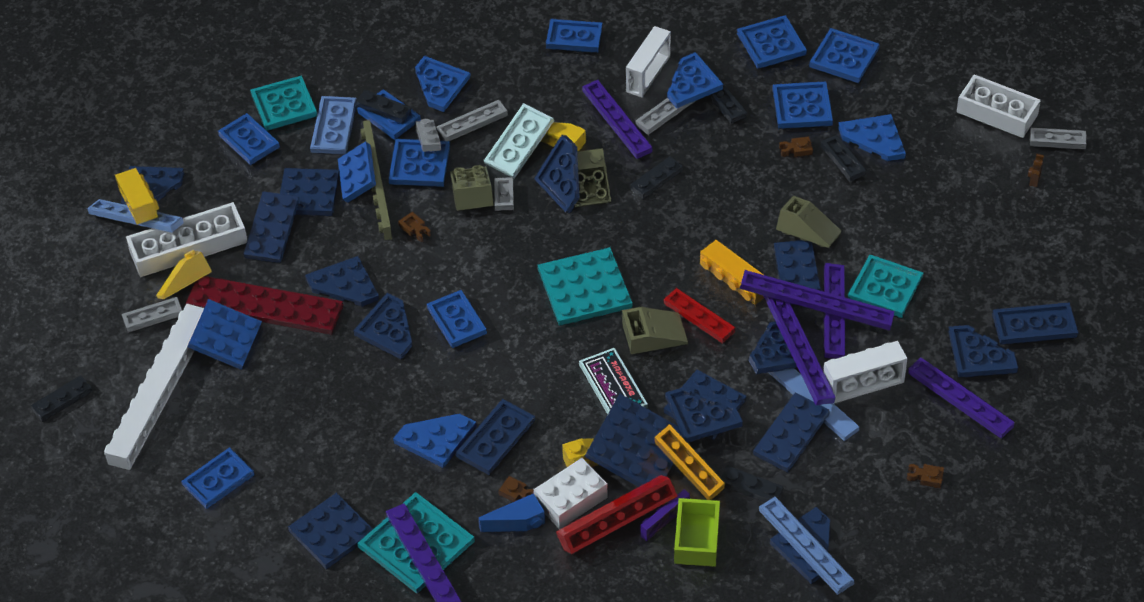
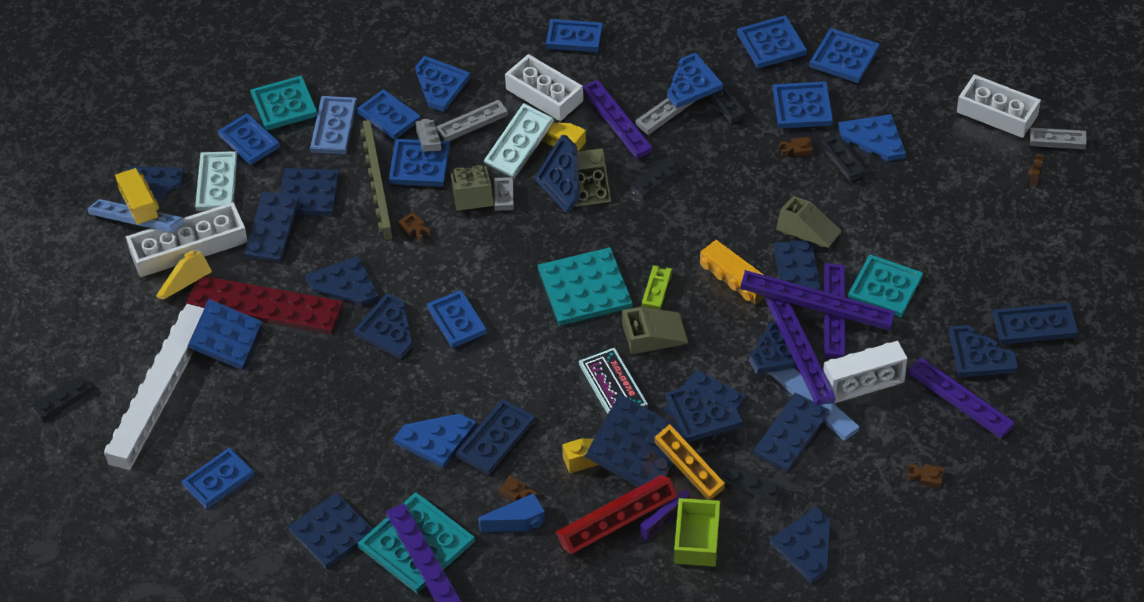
light grey plate [122,297,182,333] -> none
blue plate [338,141,376,203] -> none
black plate [356,90,412,124] -> none
white brick [534,458,608,530] -> none
white window [626,26,670,98] -> none
red plate [664,288,735,344] -> none
medium blue tile [759,497,854,595] -> none
none -> light aqua tile [195,151,238,211]
none -> white brick [505,54,583,121]
none -> lime plate [642,265,672,310]

